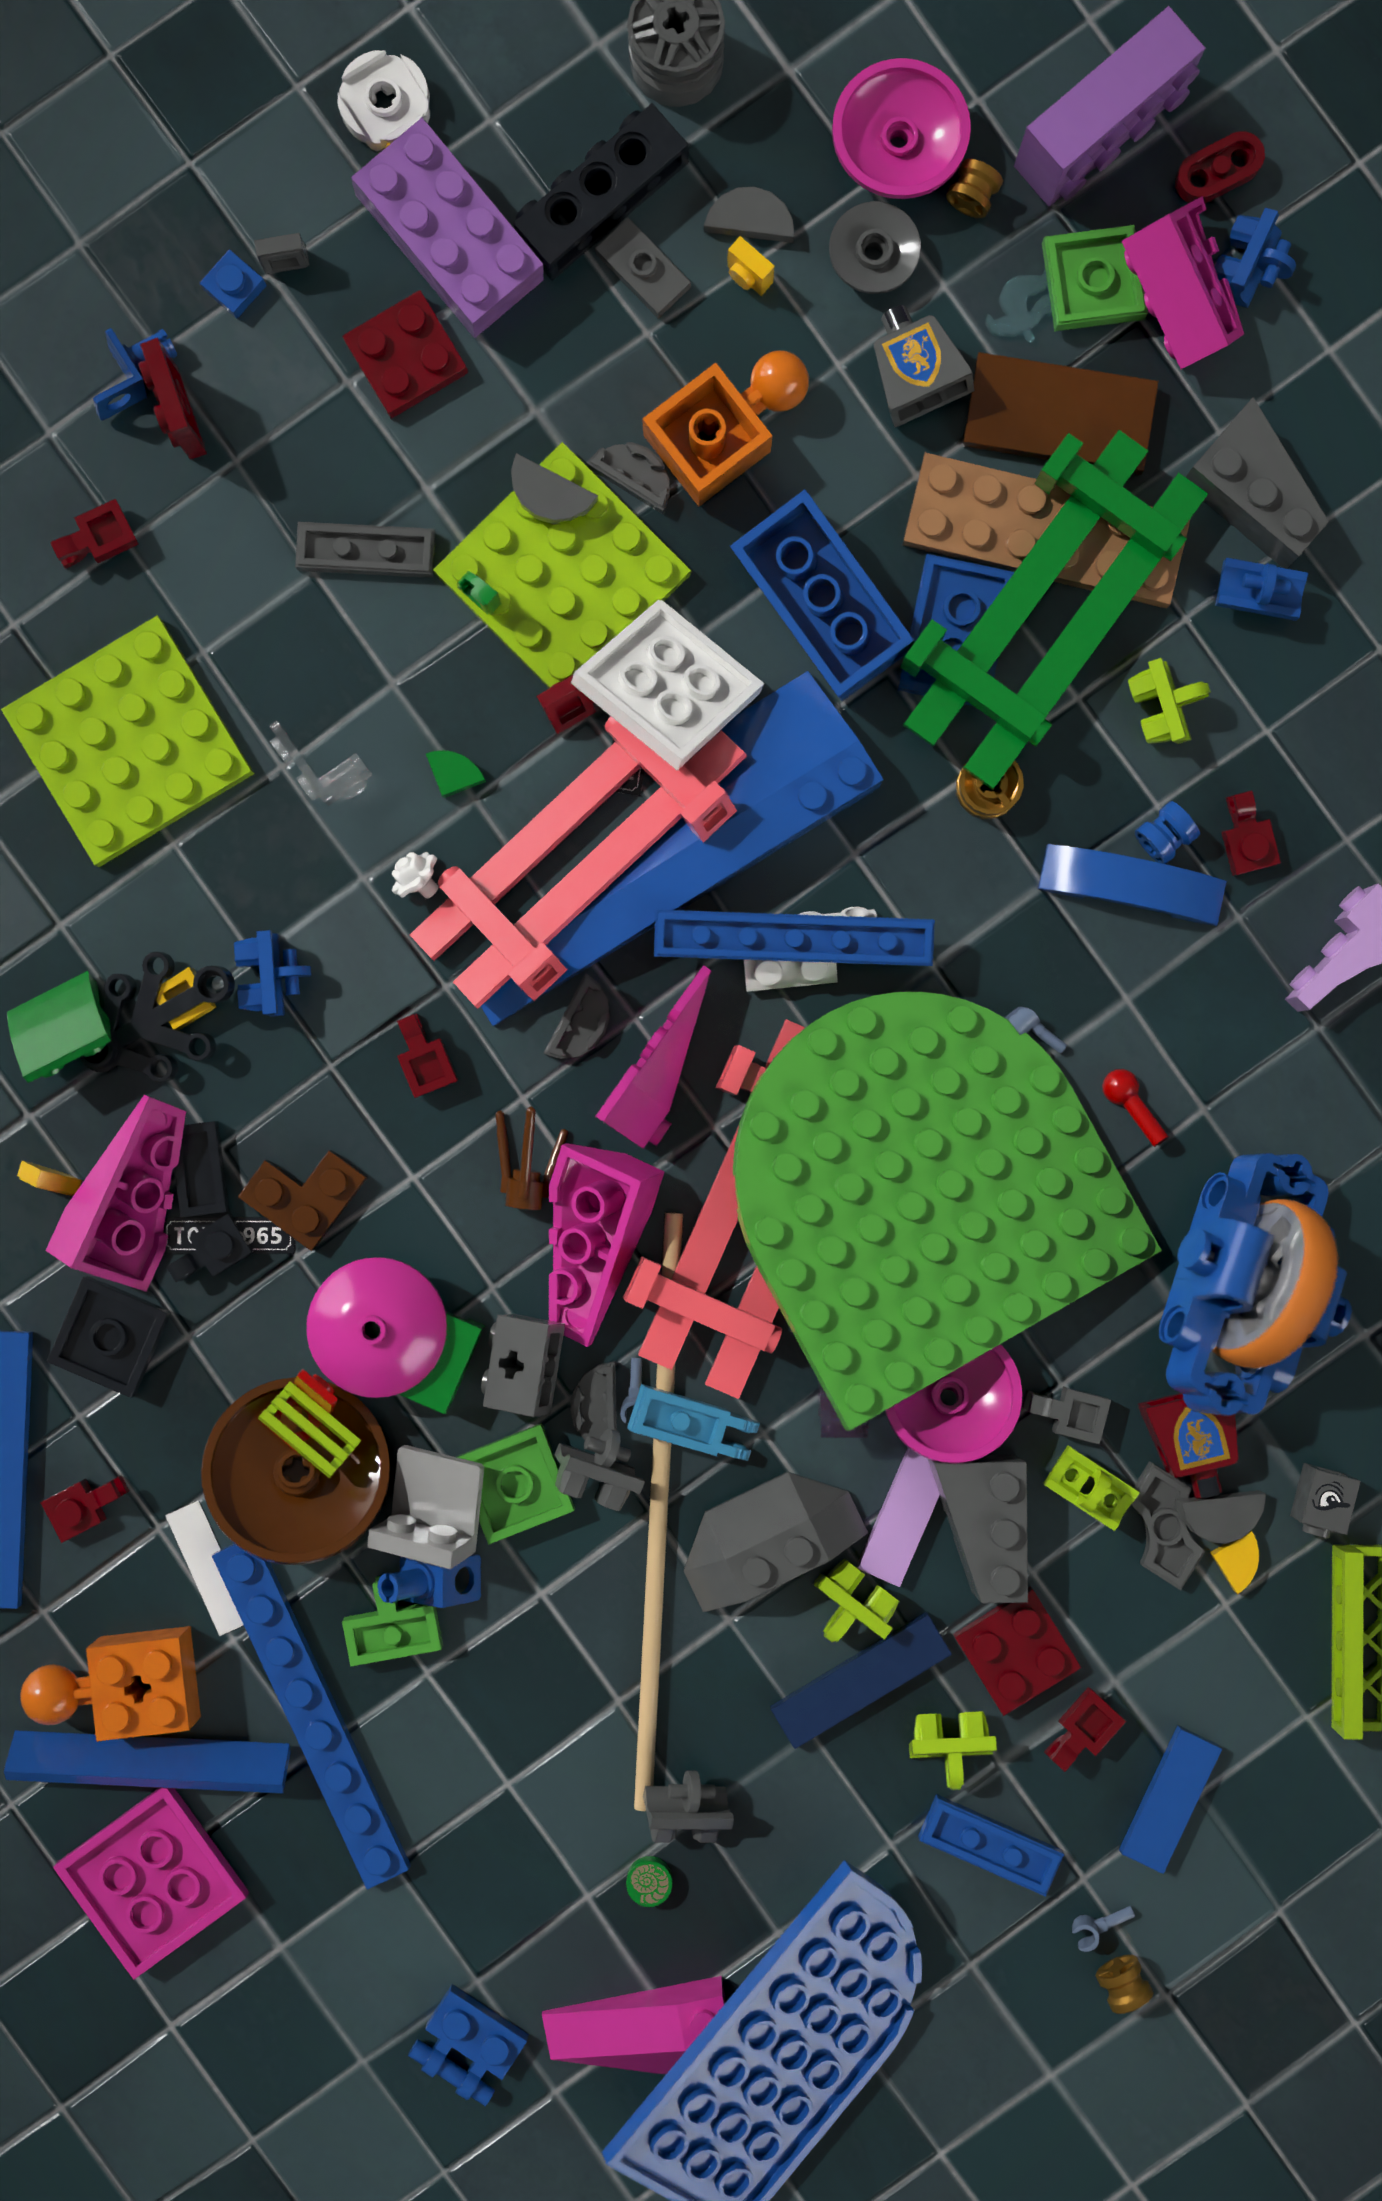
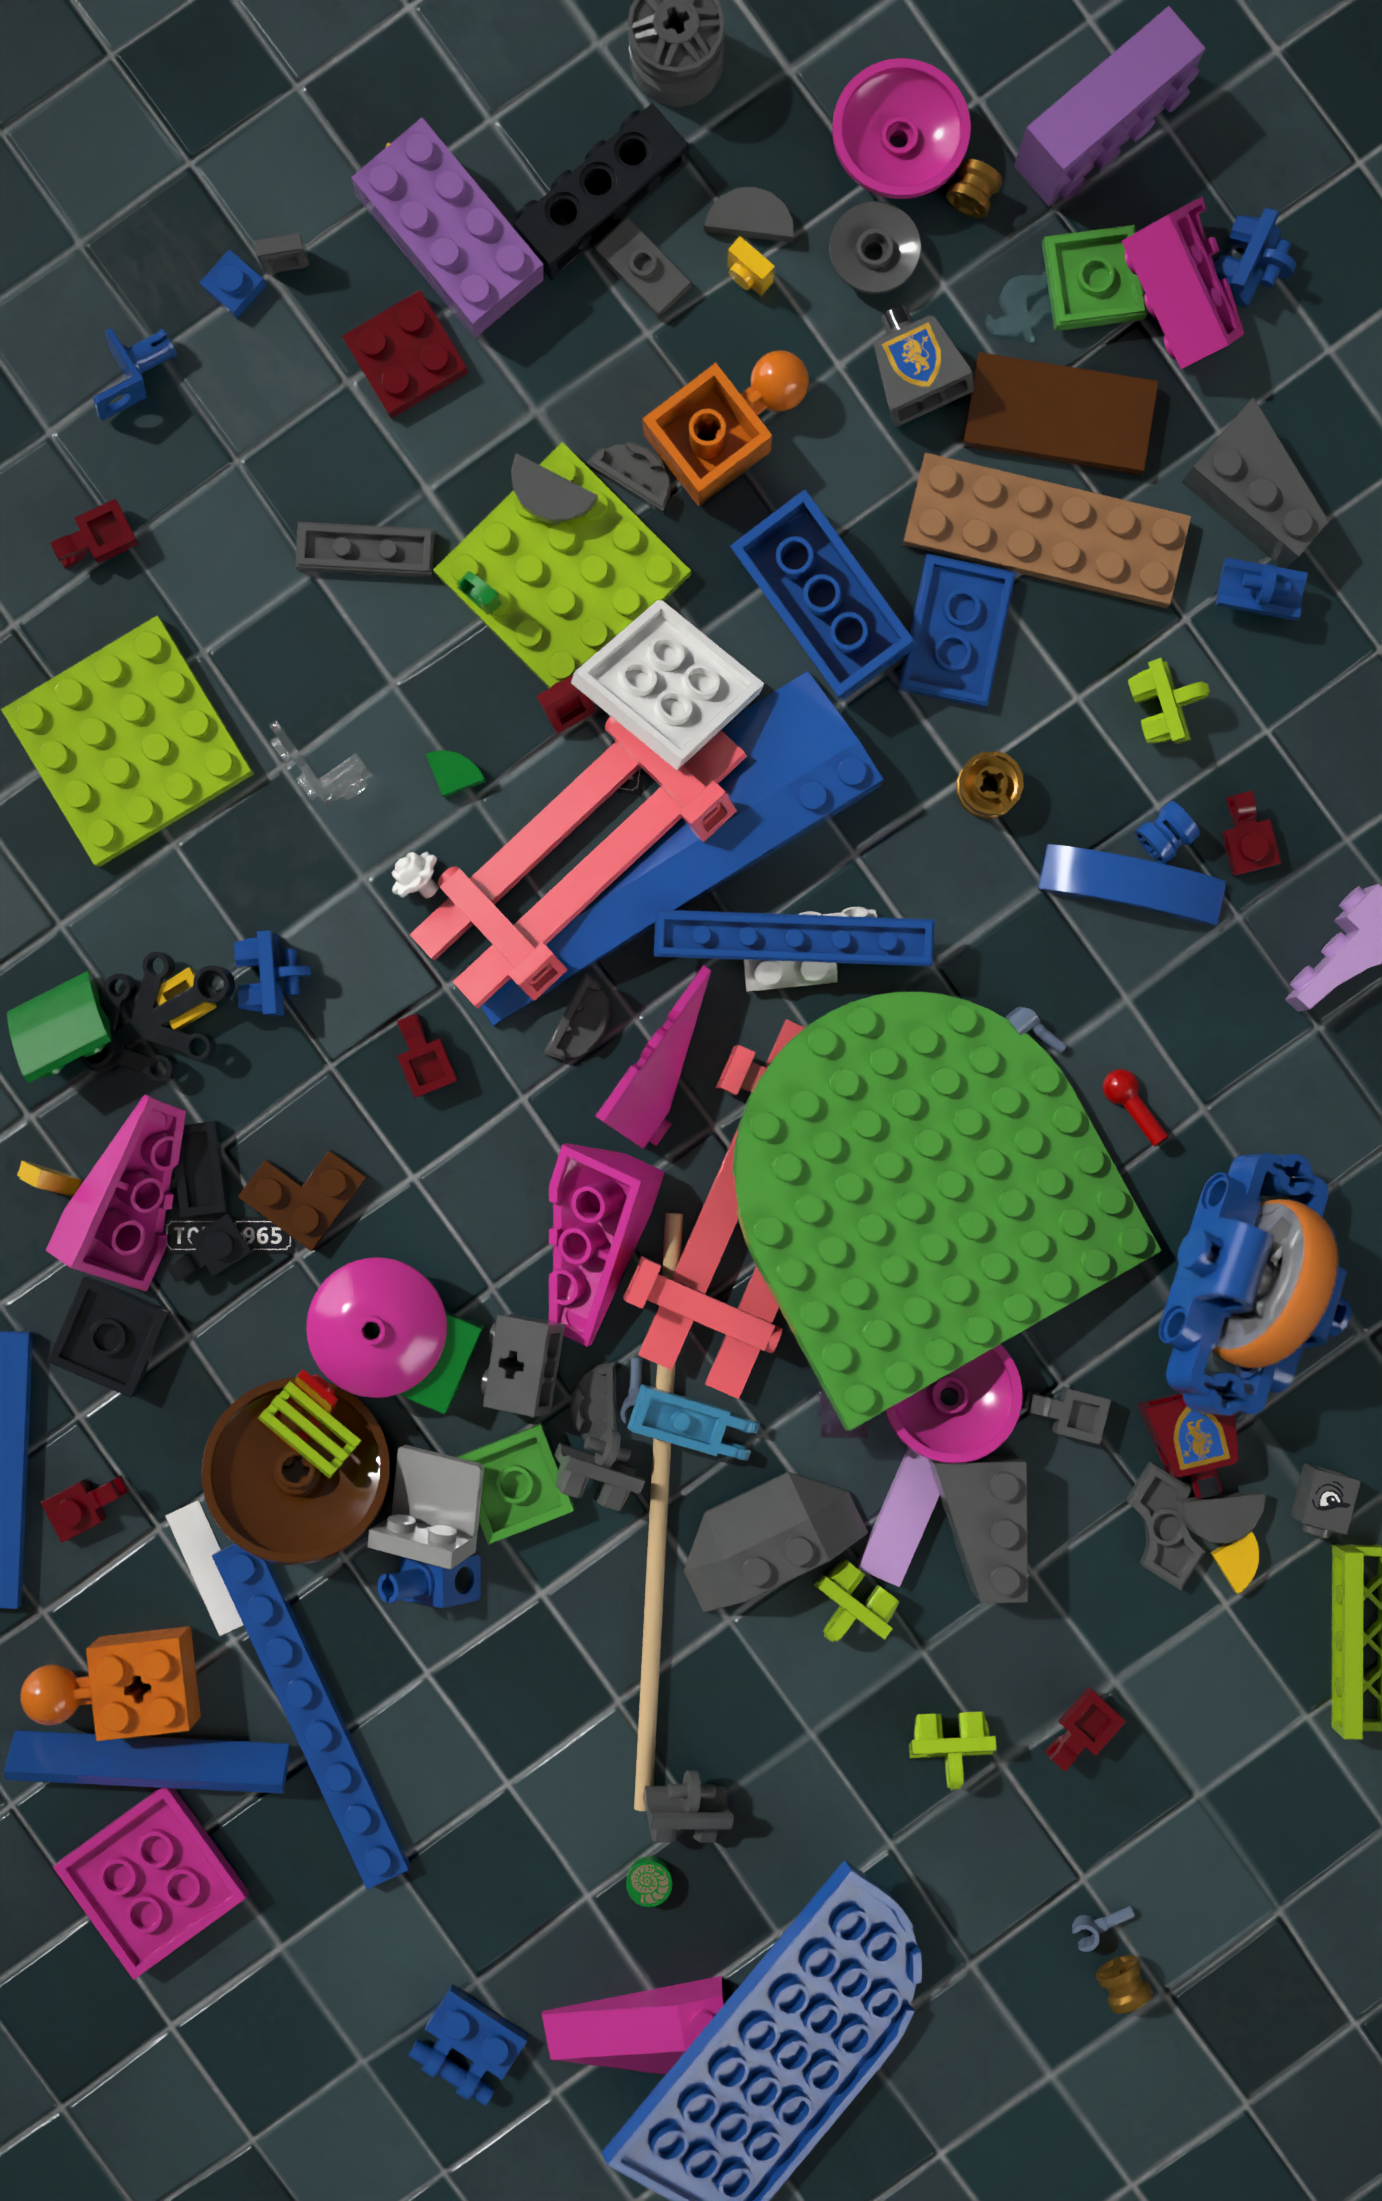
dark red plate [139,338,207,460] -> none
white plate [338,50,430,151] -> none
bright green plate [342,1576,443,1666] -> none
reddish brown plant [496,1107,568,1210] -> none
dark blue tile [770,1612,952,1749] -> none
green fence [901,430,1208,790] -> none
blue tile [918,1794,1064,1897] -> none
dark red plate [953,1586,1081,1716] -> none
lime hips [1043,1445,1140,1531] -> none
blue tile [1119,1725,1222,1874] -> none
dark red plate [1175,131,1265,203] -> none

